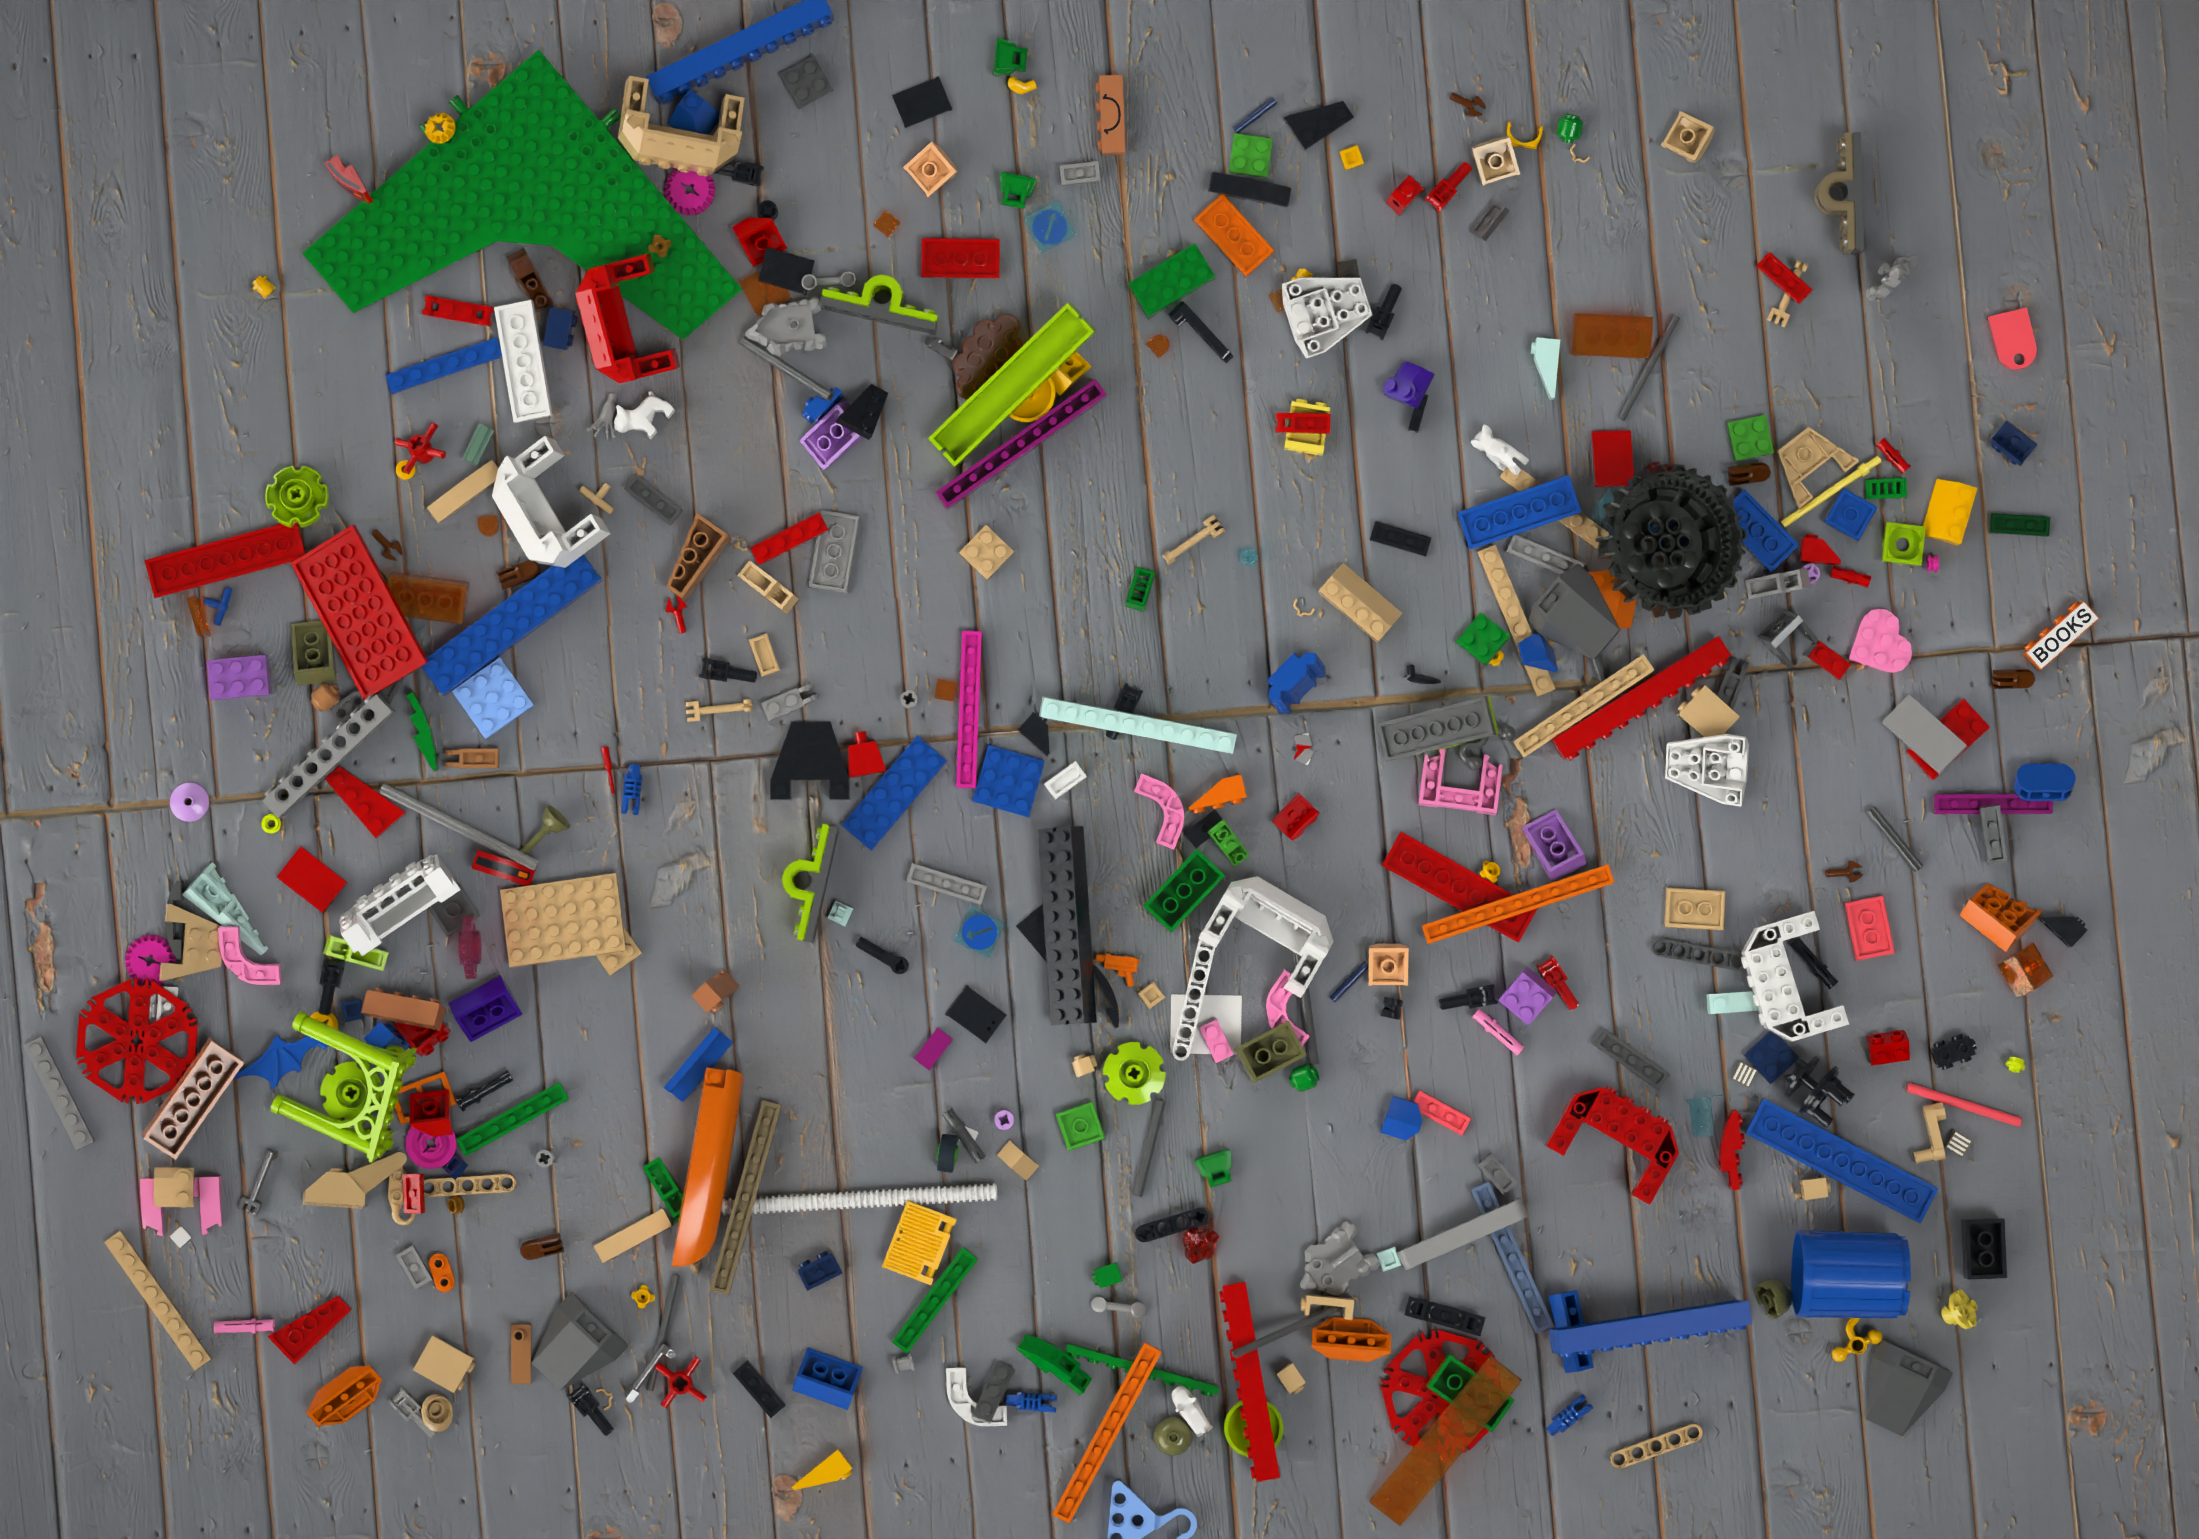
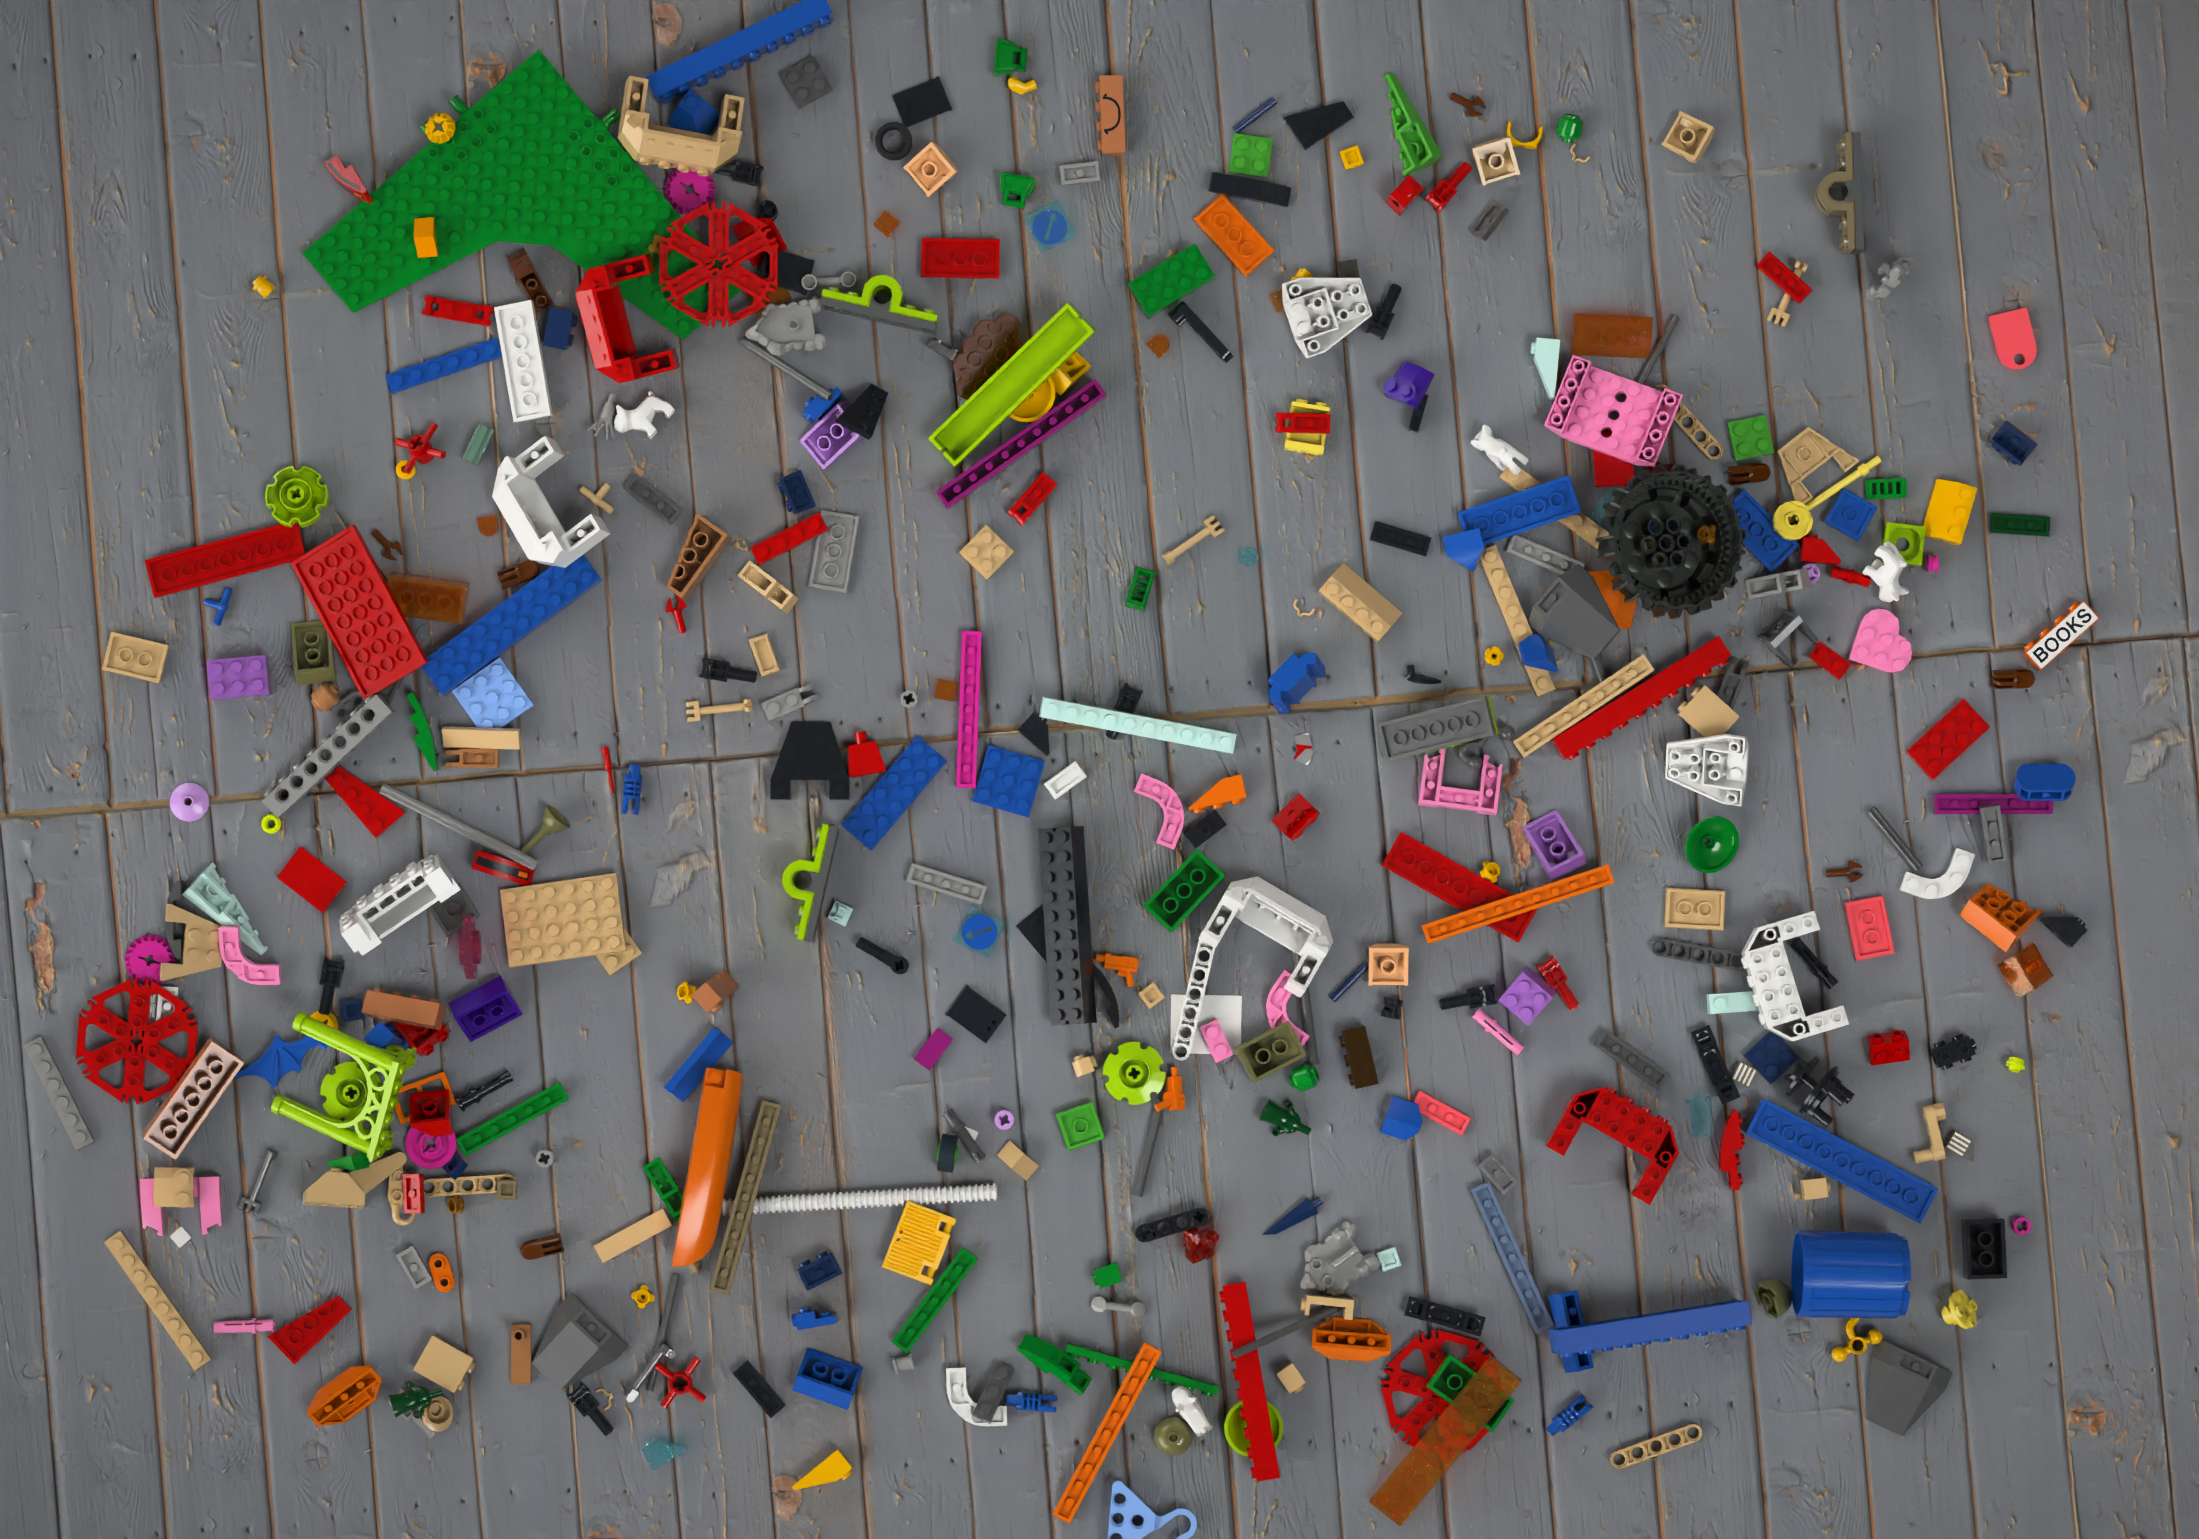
clear orange tile [187,596,211,638] -> none
lime slope [323,935,389,971] -> none
tan slope [427,460,498,524] -> none
green piece [1194,1149,1232,1188] -> none
bright green slope [1207,819,1250,867] -> none
light grey beam [1397,1198,1529,1270] -> none
green plate [1455,612,1511,666] -> none
red pin [1876,437,1911,474] -> none
light grey tile [1882,694,1967,775] -> none
coral piece [1906,1082,2022,1127] -> none
none -> tan plate [102,632,169,684]
none -> green slope [327,1153,369,1171]
none -> dark green piece [389,1381,443,1419]
none -> light orange slope [414,217,438,258]
none -> tan tile [442,726,521,750]
none -> dark tan tile [497,1179,518,1200]
none -> clear light blue slope [641,1438,689,1470]
none -> red plate [660,201,778,328]
none -> yellow plate [677,982,696,1004]
none -> dark blue bracket [777,470,816,515]
none -> blue plate [791,1306,838,1330]
none -> black tyre [875,122,912,161]
none -> red plate [1007,472,1058,526]
none -> orange piece [1154,1067,1185,1112]
none -> dark green piece [1259,1099,1312,1136]
none -> dark blue bar [1262,1197,1323,1235]
none -> dark brown brick [1339,1026,1379,1089]
none -> bright green wedge [1384,73,1443,176]
none -> blue slope [1443,528,1486,572]
none -> bright pink slope [1544,355,1683,467]
none -> tan beam [1654,384,1723,461]
none -> green dish [1685,816,1739,873]
none -> black slope [1691,1025,1740,1105]
none -> pearl gold plate [1697,525,1716,545]
none -> light yellow plate [1773,501,1813,540]
none -> white animal [1862,541,1909,603]
none -> white plate [1899,848,1975,899]
none -> dark pink bush [2011,1217,2031,1235]

